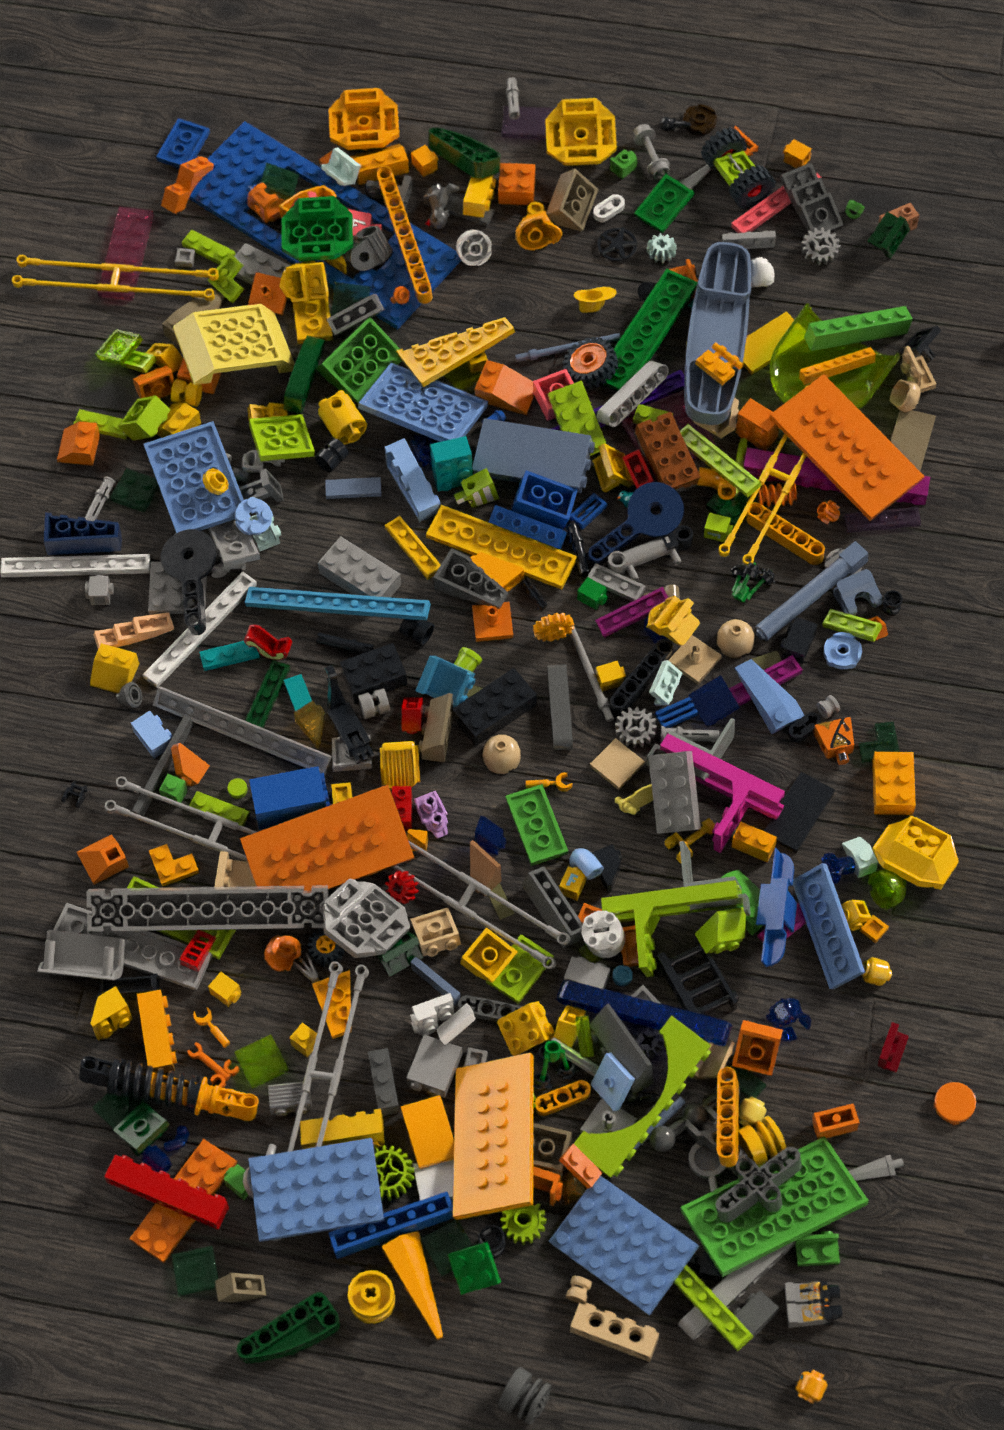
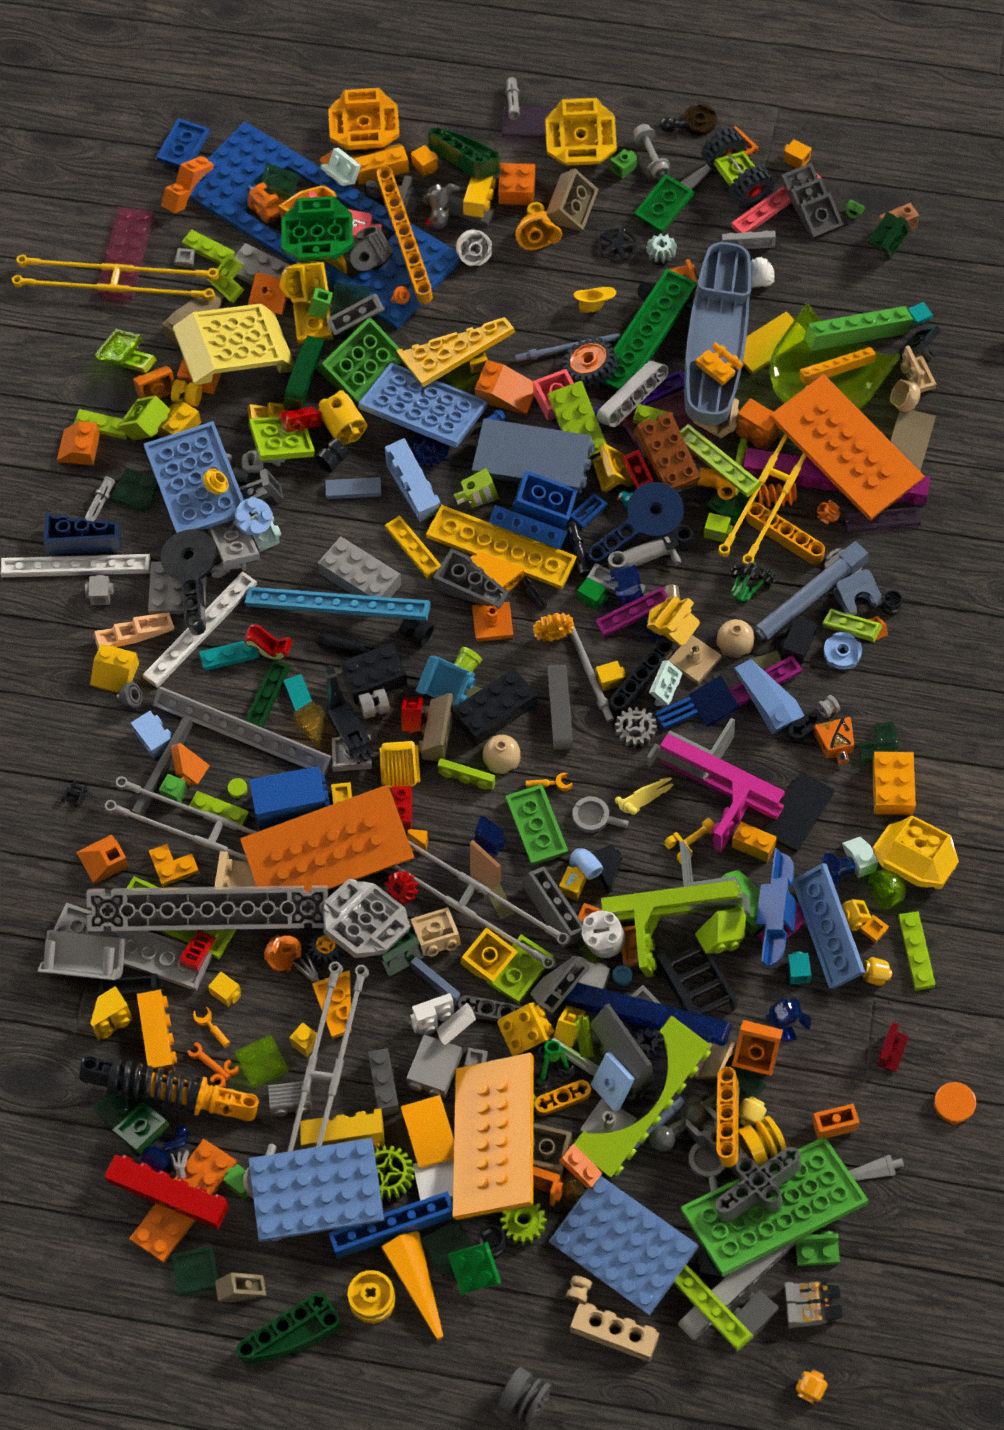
yellow arch [145,343,184,372] -> none
lavender connector [414,791,448,839] -> none
teal brick [430,436,473,492] -> none
tan tile [590,738,645,790] -> none
white plate [594,194,625,222] -> none
light grey brick [648,751,701,834] -> none
light grey pin [660,726,719,743] -> none
light grey gear [801,227,840,265] -> none
none -> light grey piece [170,1150,189,1178]
none -> red bracket [279,407,322,433]
none -> bright green brick [308,287,333,319]
none -> lime plate [438,758,496,790]
none -> dark grey slope [530,956,590,1014]
none -> light grey piece [572,796,629,833]
none -> clear blue cylinder [610,565,643,604]
none -> teal brick [787,951,811,984]
none -> lime plate [898,911,936,991]
none -> teal tile [908,302,933,325]

